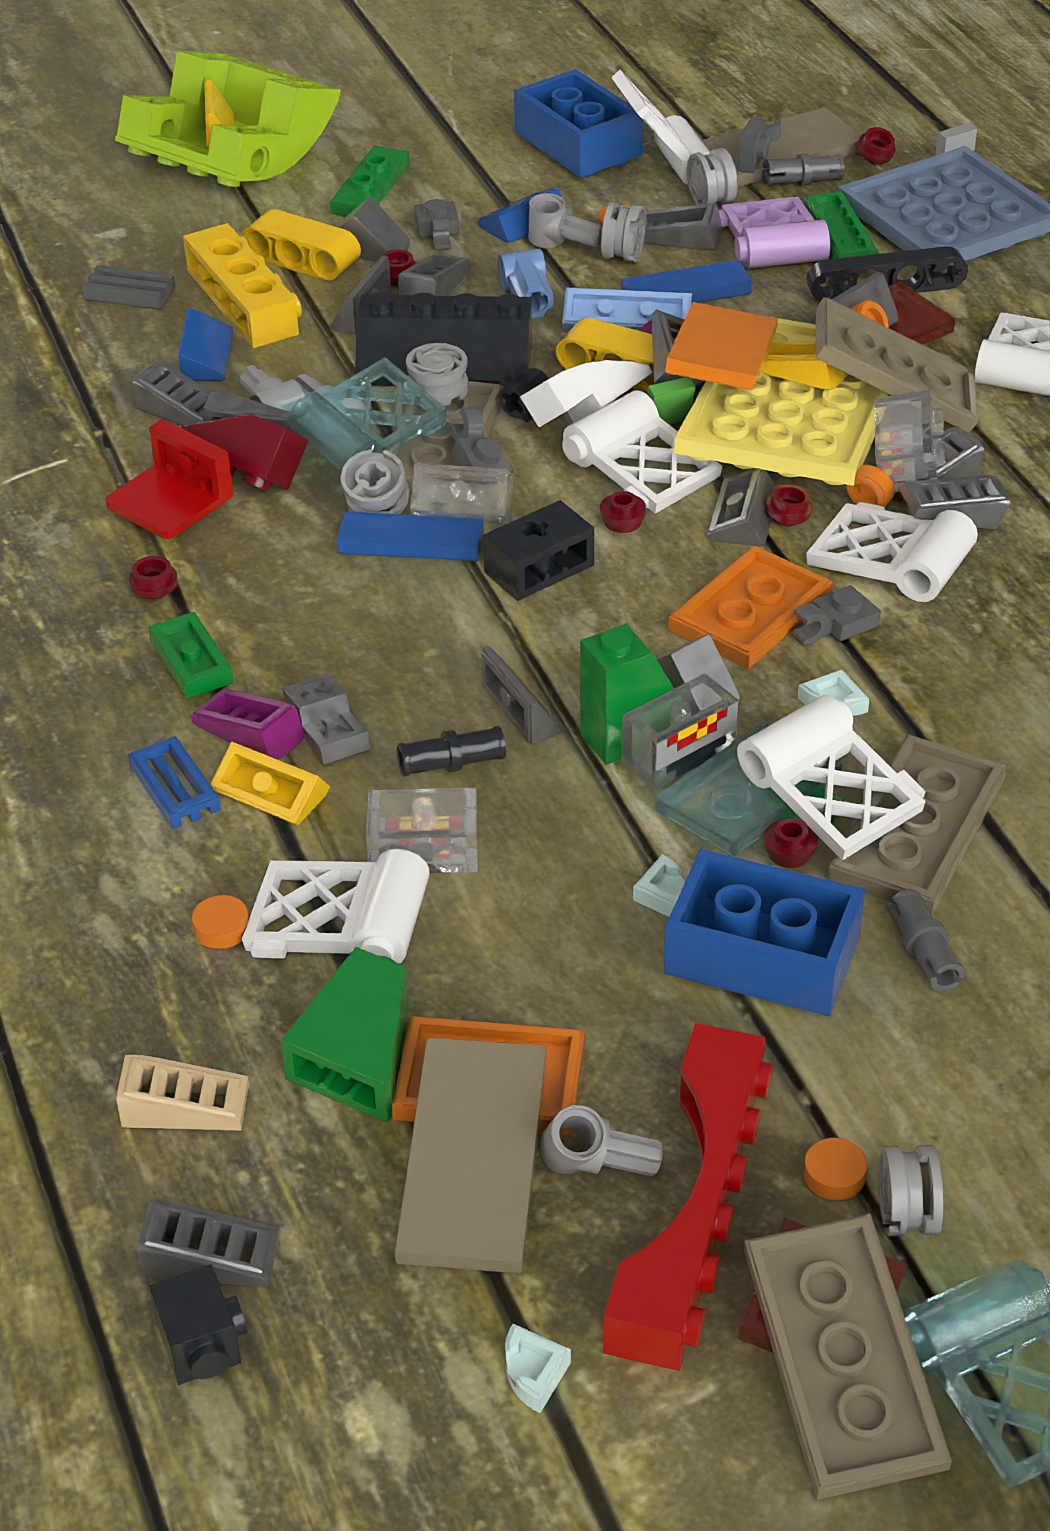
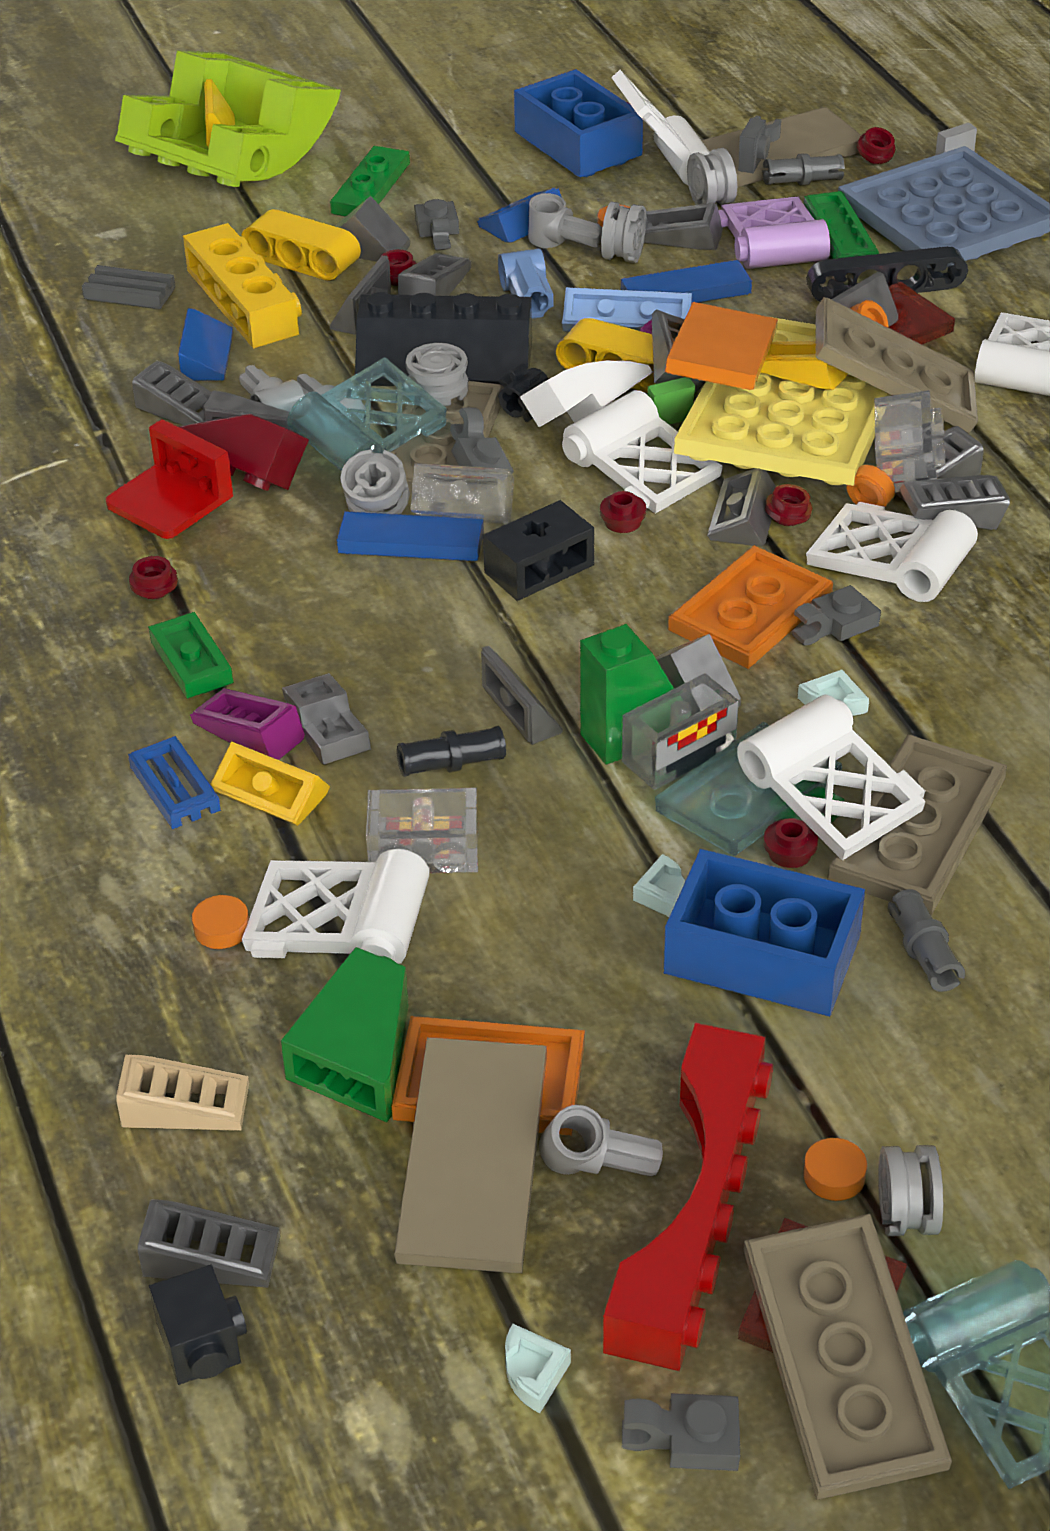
none -> dark grey plate [622,1393,741,1471]

